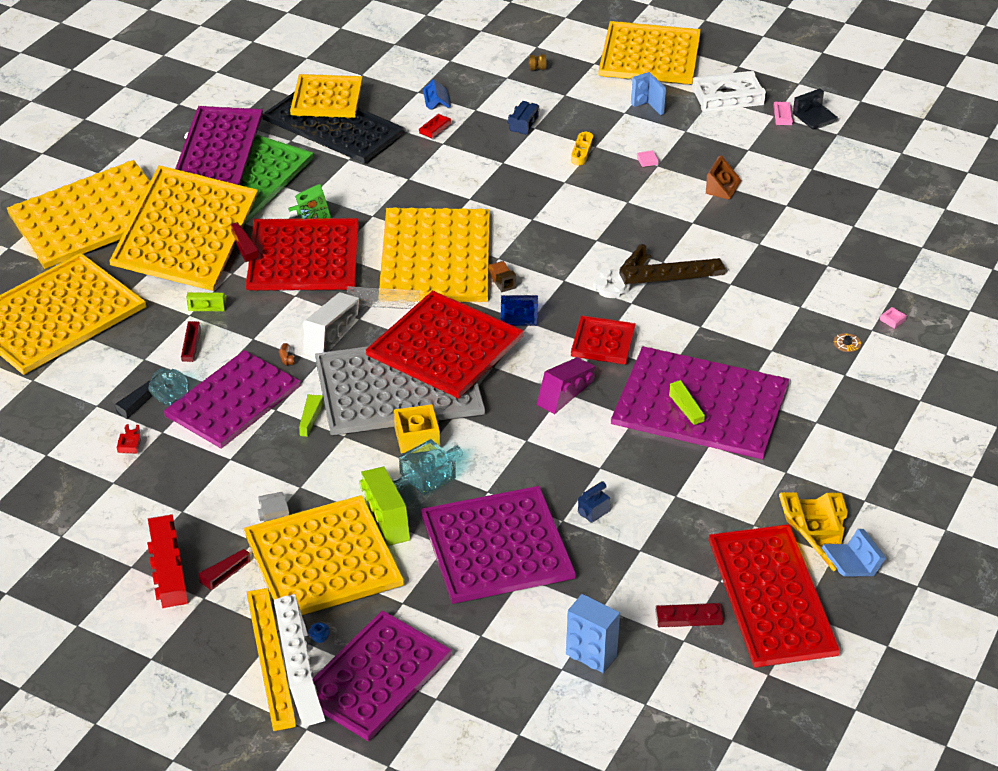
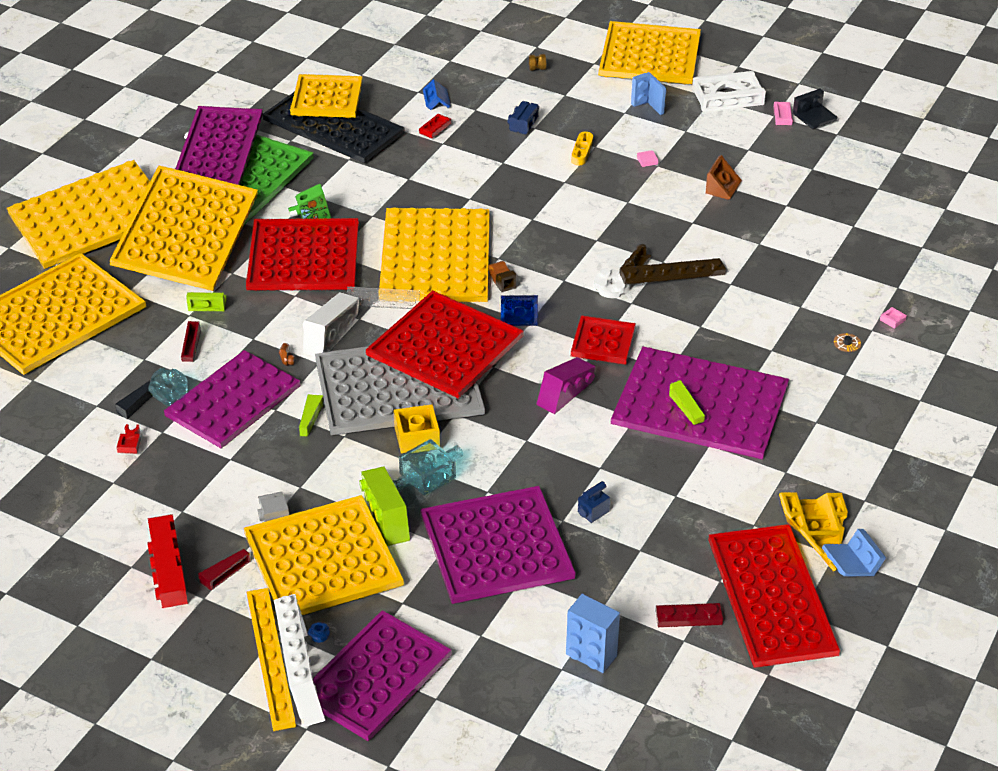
dark red piece [231,222,258,263] -> none

